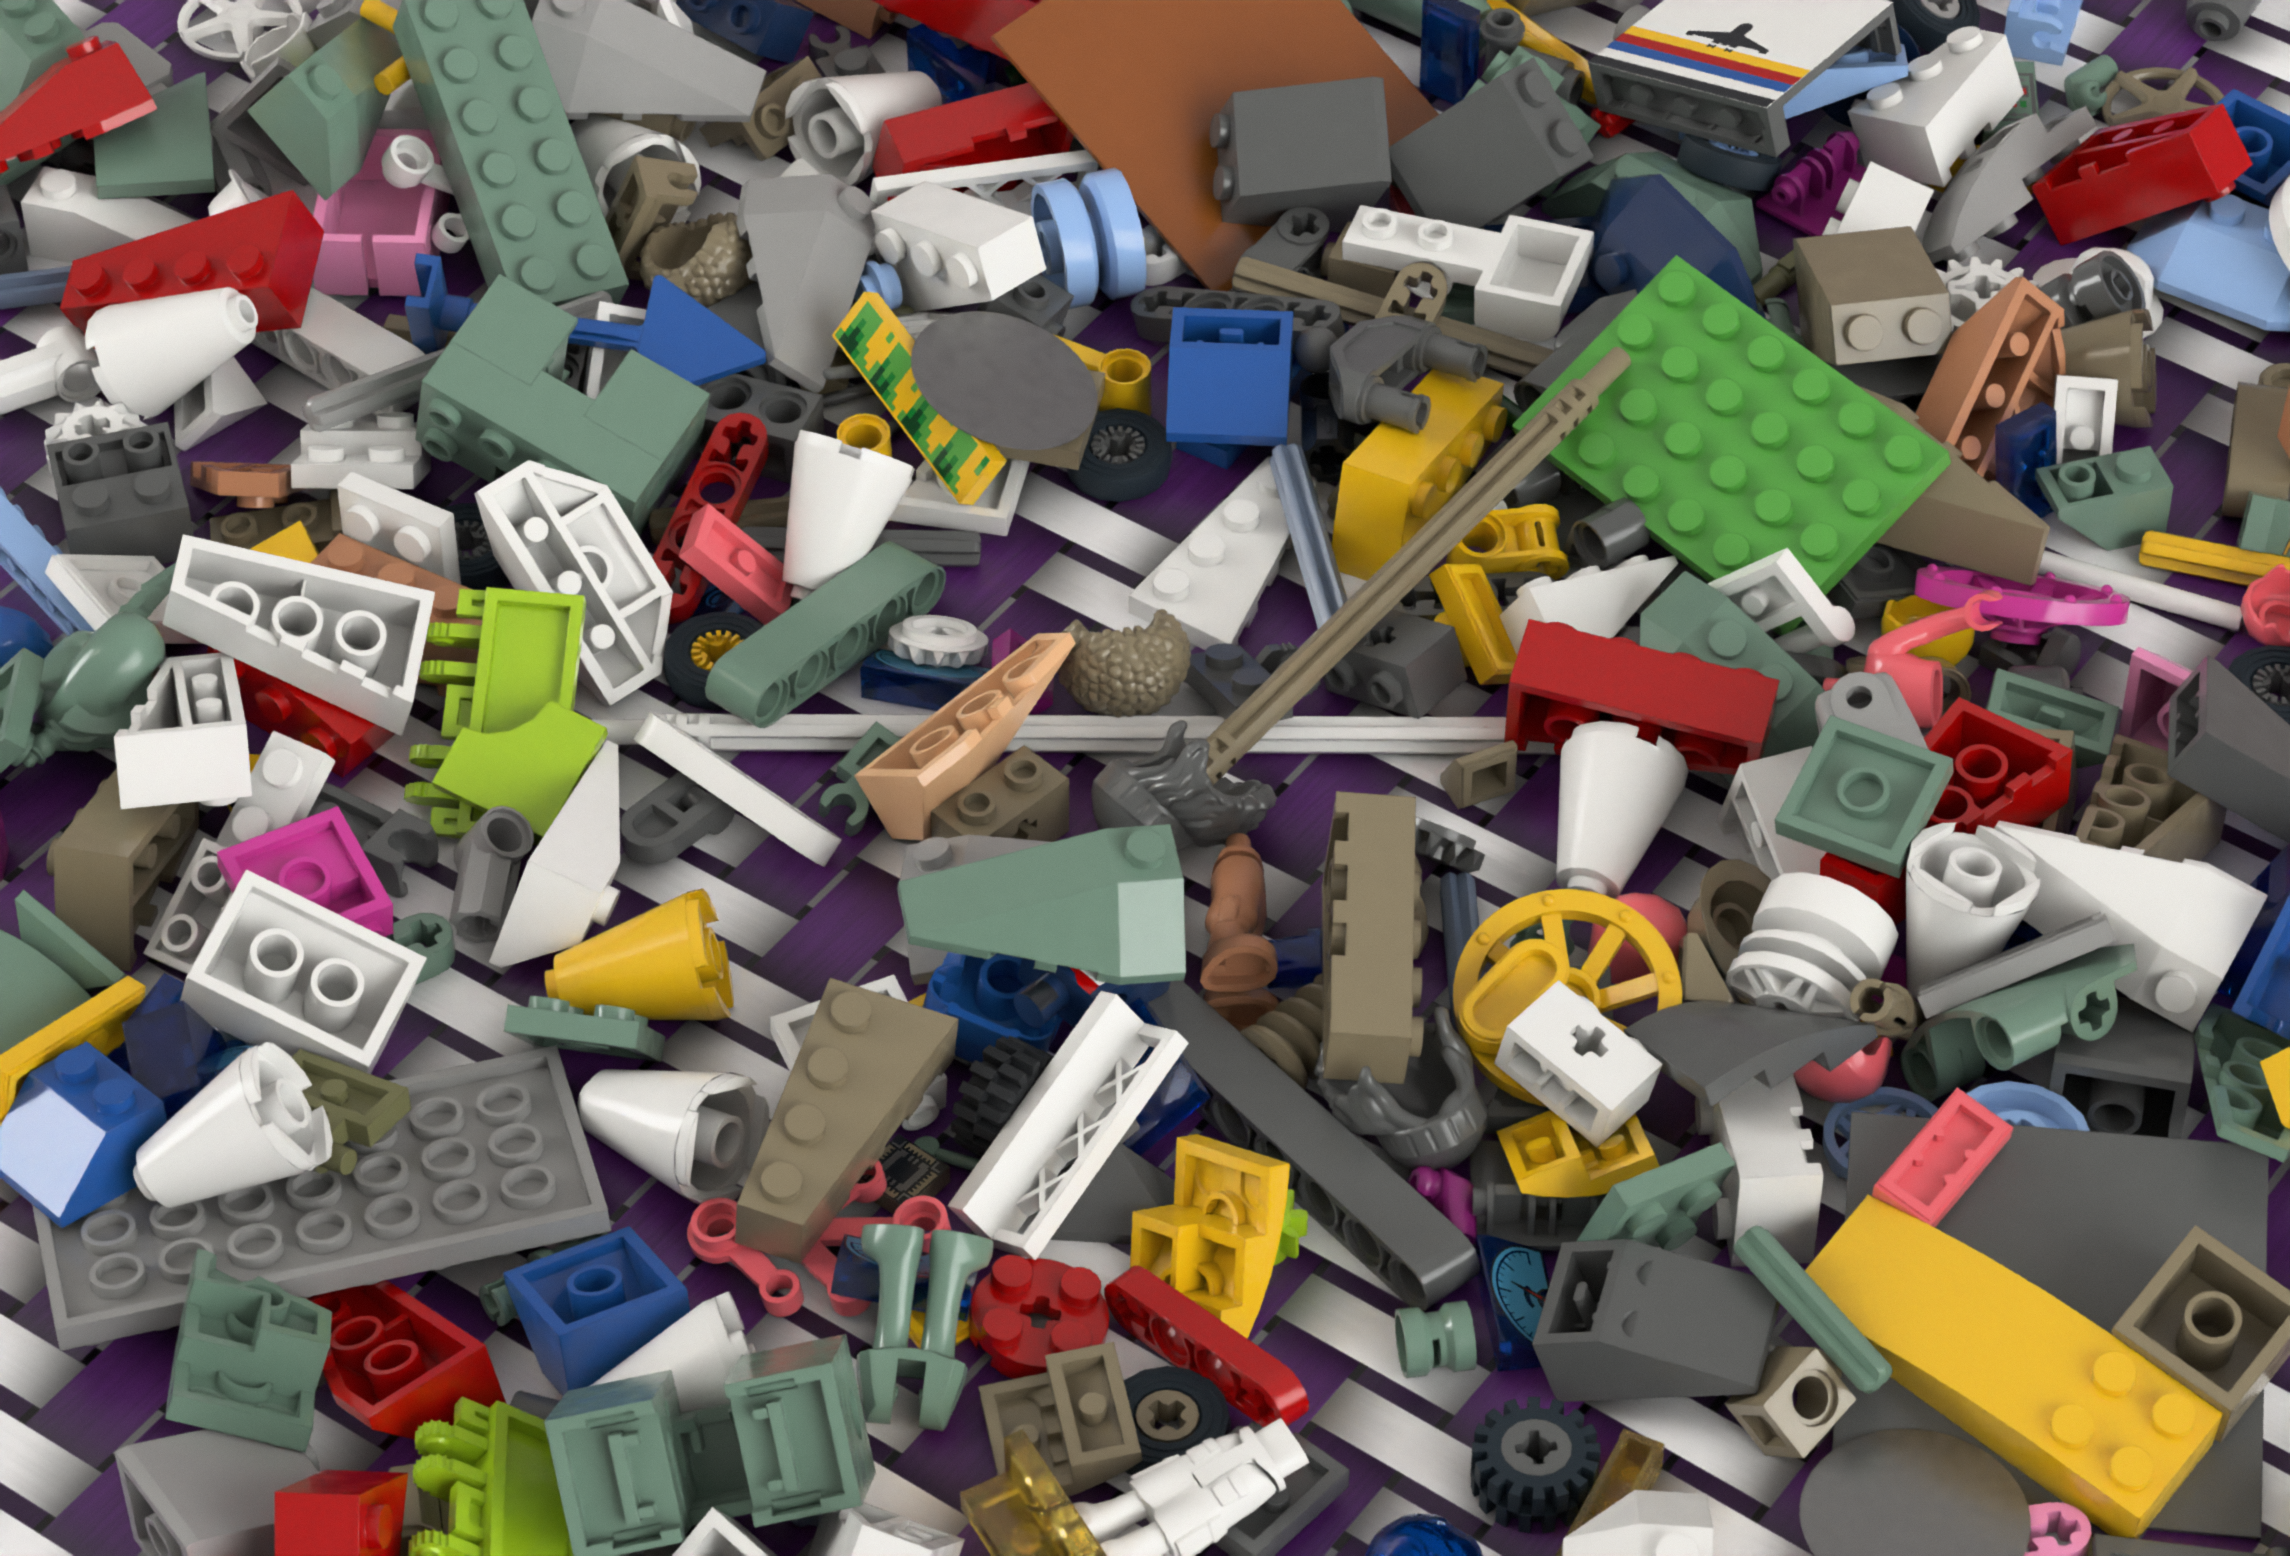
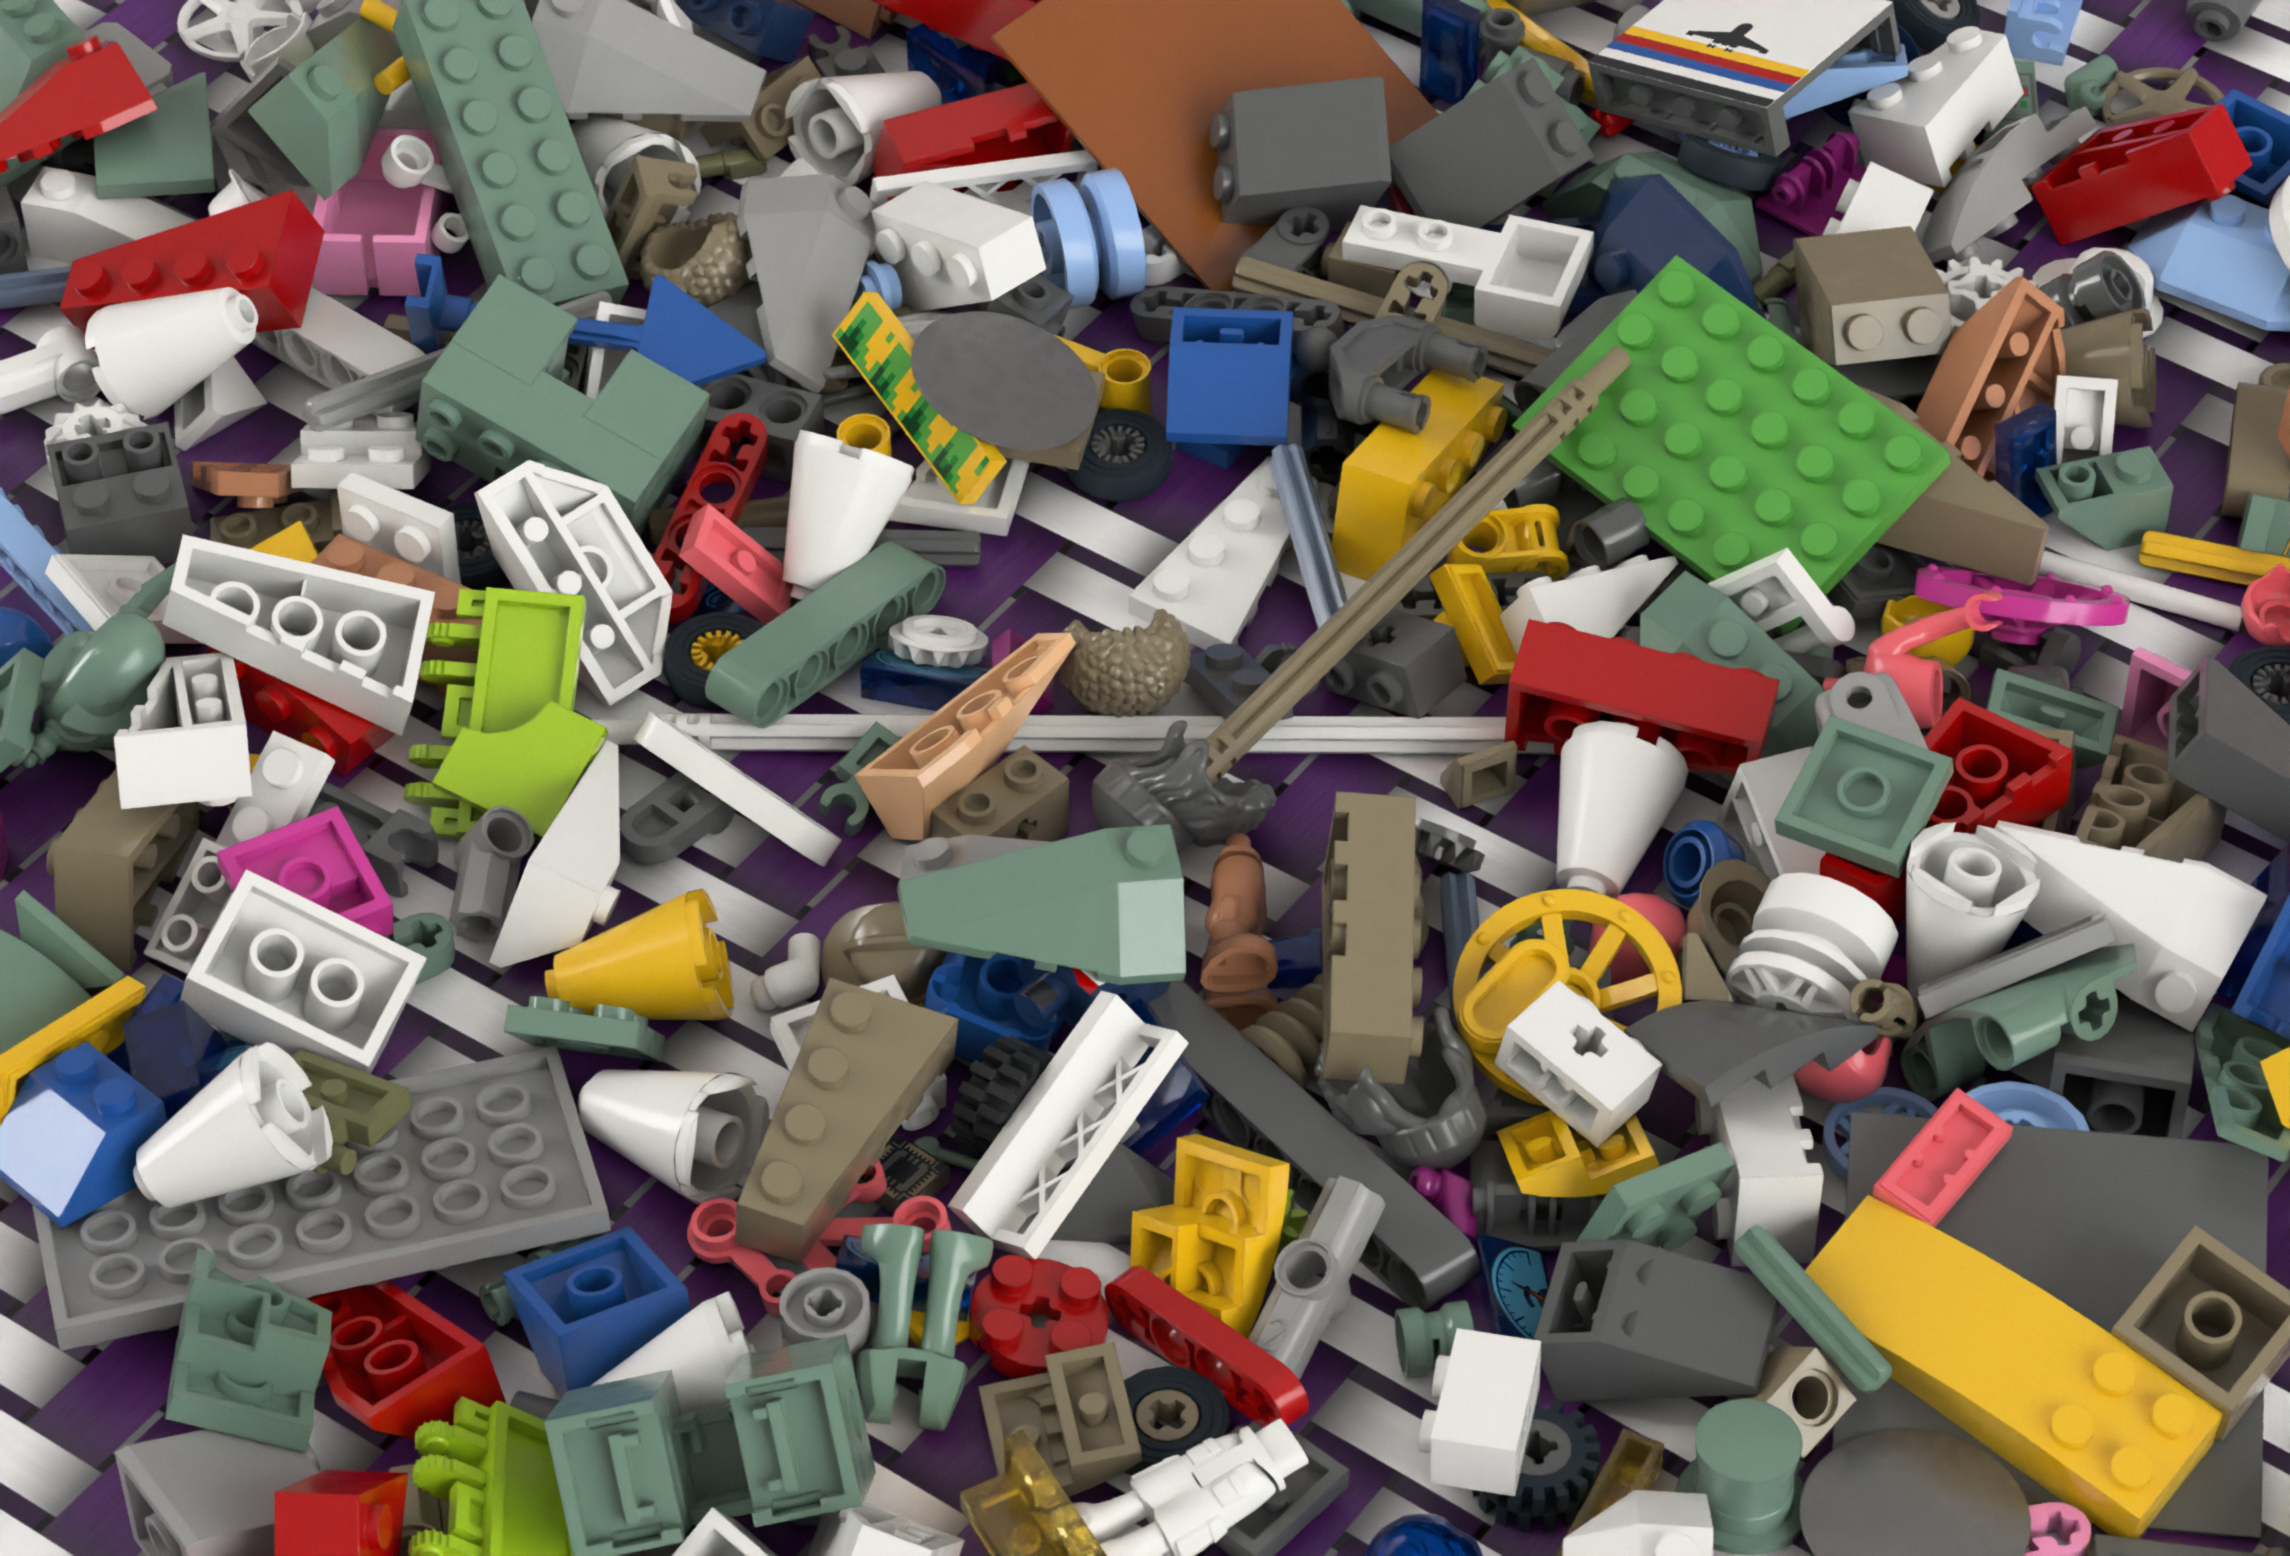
none -> olive piece [694,148,767,180]
none -> white arm [750,933,821,1011]
none -> light grey wheel [779,1267,872,1390]
none -> dark tan piece [820,901,948,1004]
none -> light grey piece [1248,1175,1386,1380]
none -> white brick [1419,1328,1541,1497]
none -> blue cone [1663,820,1746,908]
none -> sand green piece [1675,1399,1804,1555]

